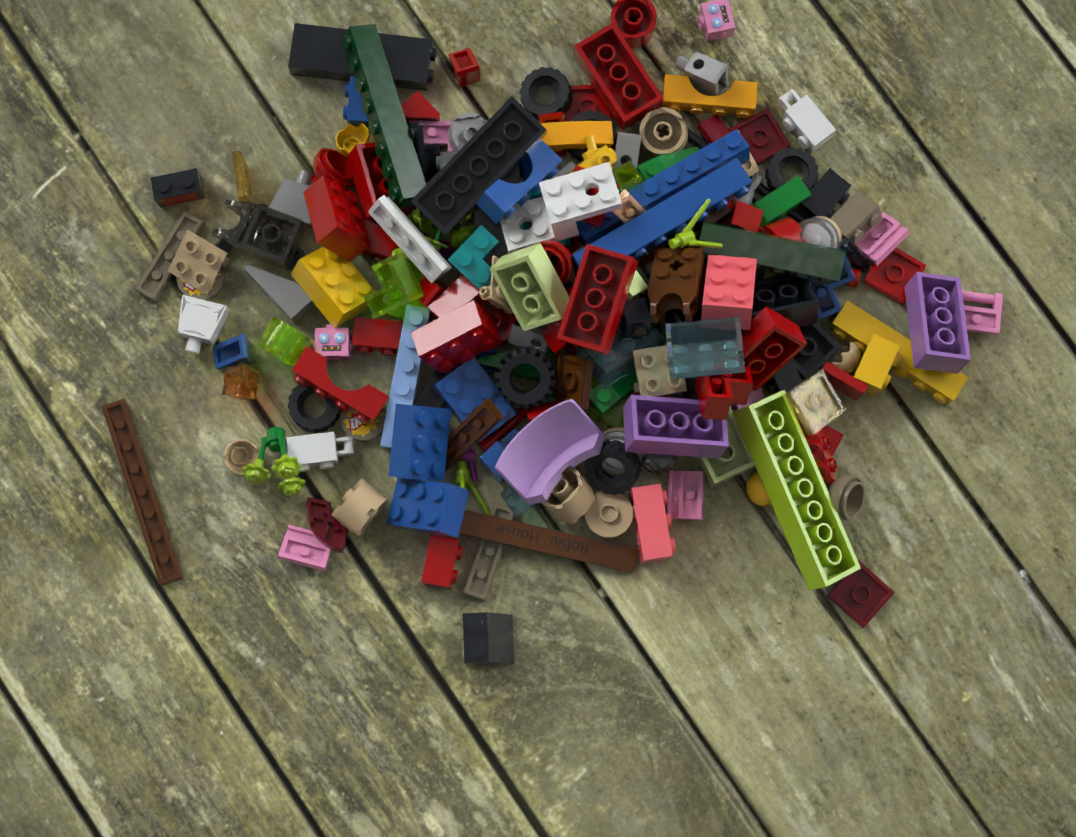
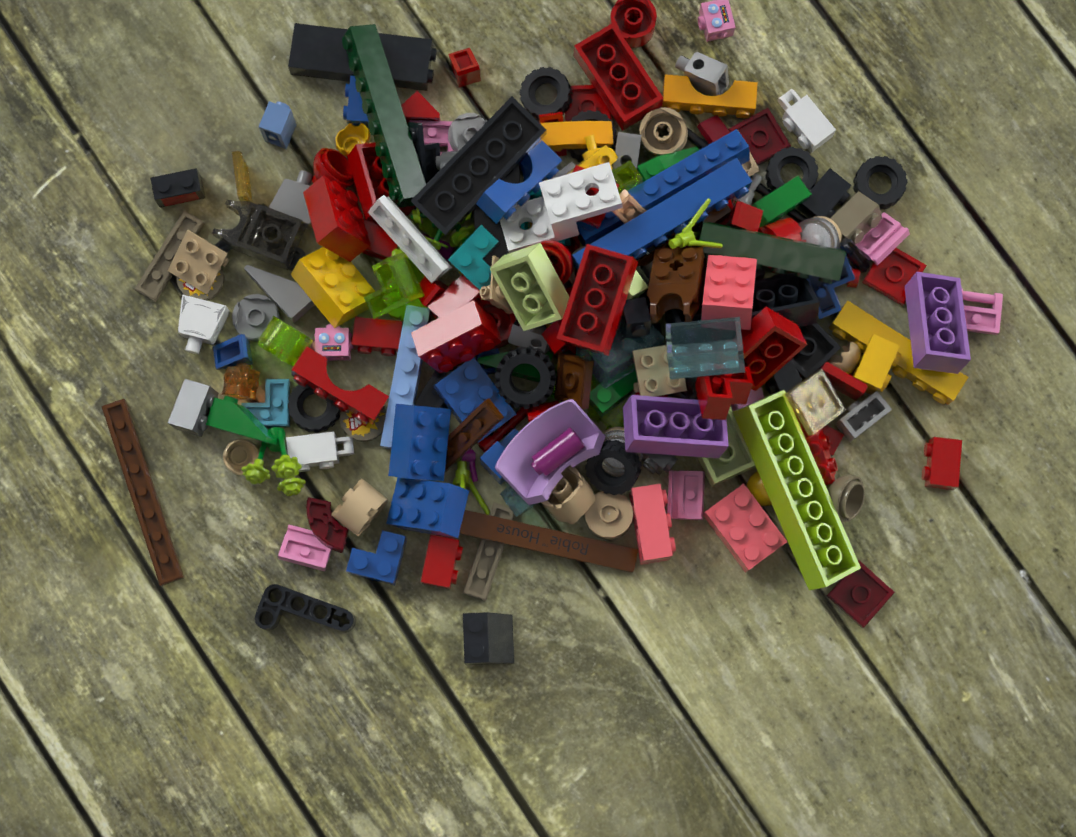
none -> brick [168,379,219,437]
none -> green slope [206,396,279,445]
none -> light grey tile [232,294,280,341]
none -> medium azure tile [241,379,290,427]
none -> black beam [254,584,356,632]
none -> medium blue brick [259,101,297,149]
none -> blue brick [346,530,407,586]
none -> magenta brick [531,427,585,476]
none -> coral brick [703,483,787,573]
none -> light grey brick [835,391,892,442]
none -> black tyre [853,156,907,210]
none -> red brick [922,437,962,490]

